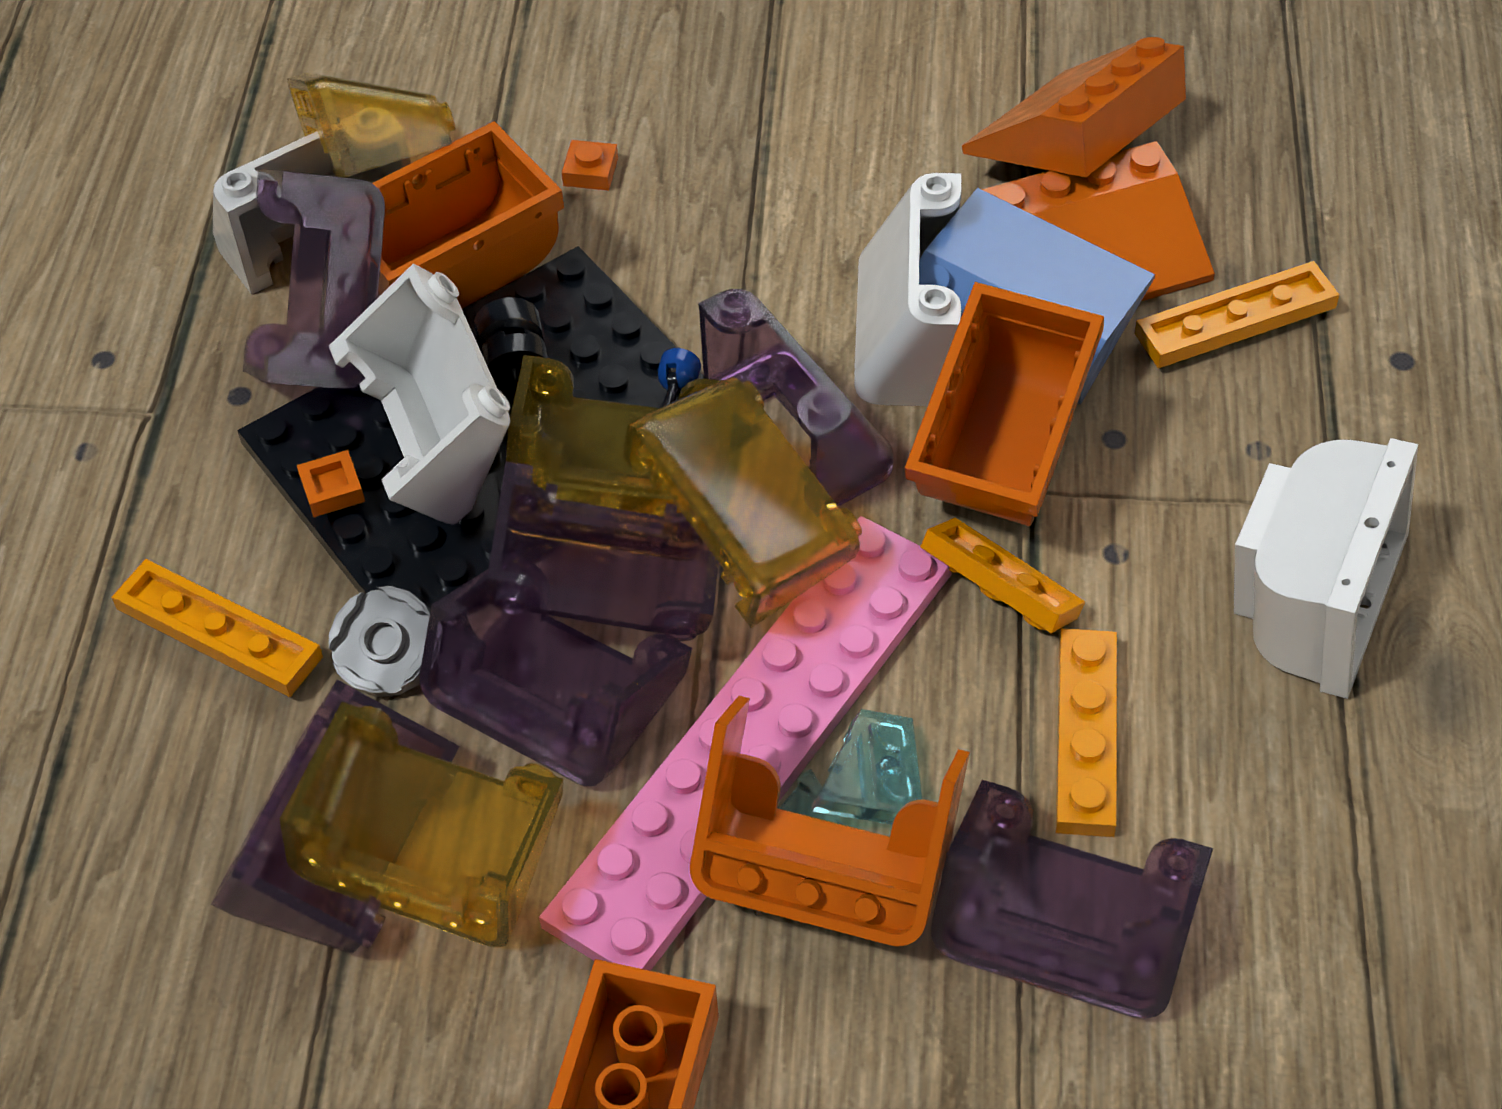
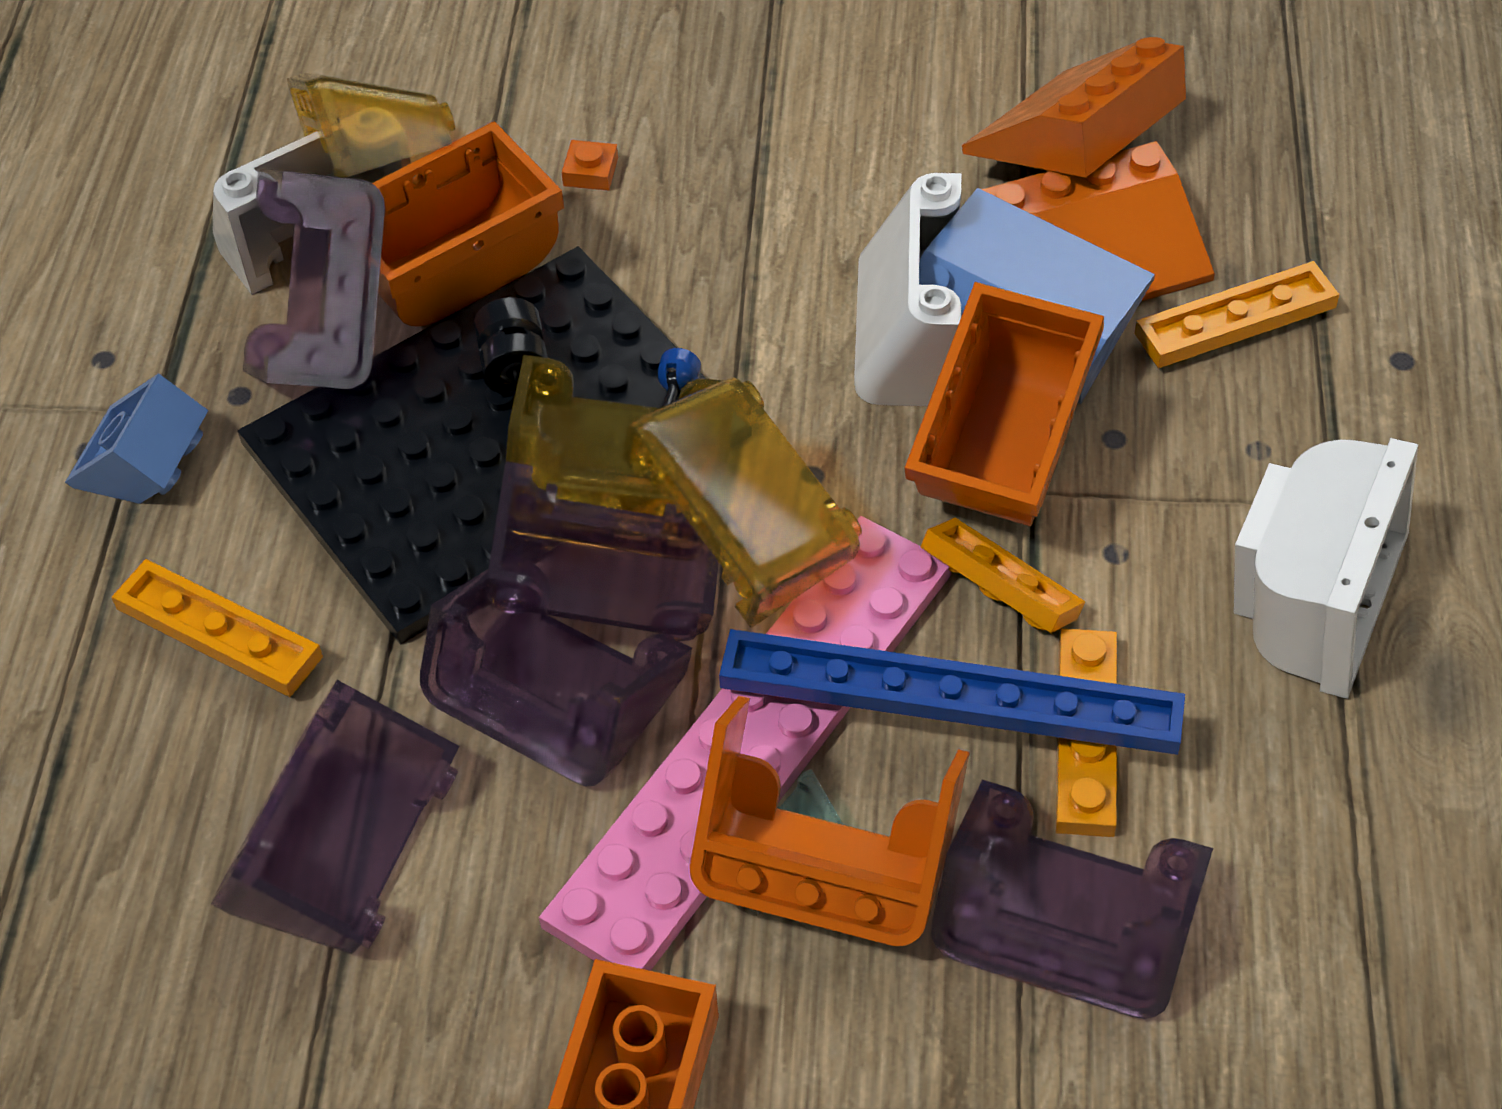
clear yellow windscreen [279,702,564,947] -> none
orange plate [297,450,365,518] -> none
white windscreen [329,263,511,525] -> none
light grey tile [329,586,440,698] -> none
windscreen [698,289,893,518] -> none
clear light blue wing [812,709,922,825] -> none
none -> medium blue slope [65,373,208,504]
none -> blue plate [719,629,1185,755]

